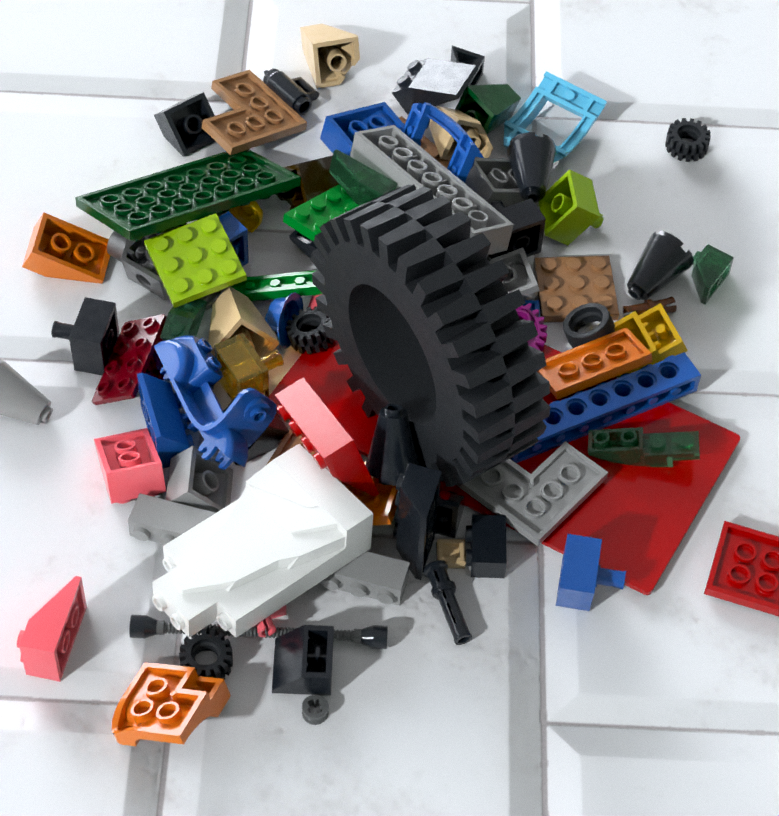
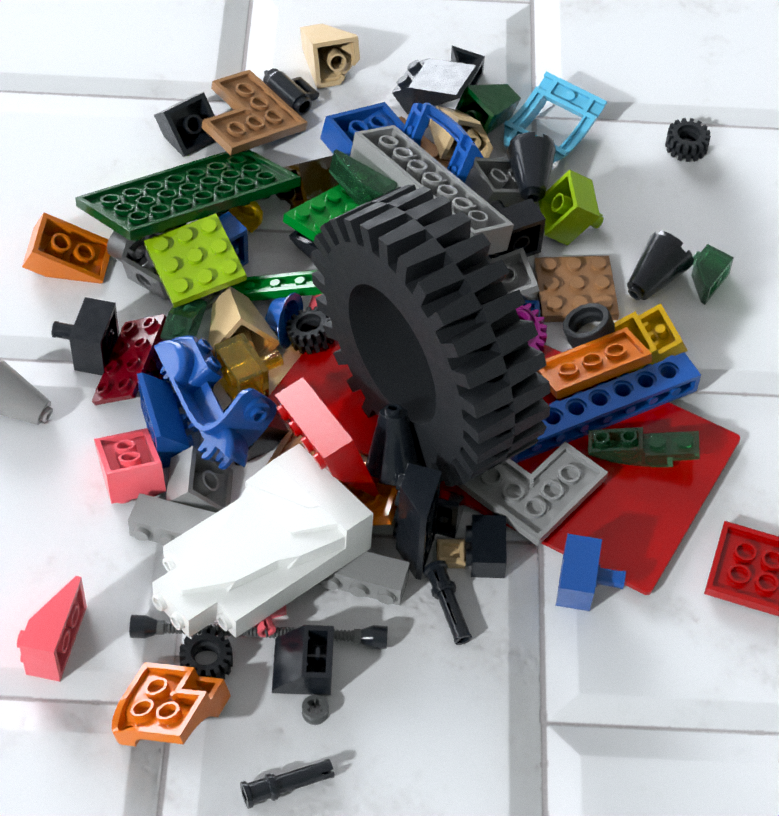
reddish brown pin [623,296,677,317] -> none
none -> black pin [240,759,335,809]

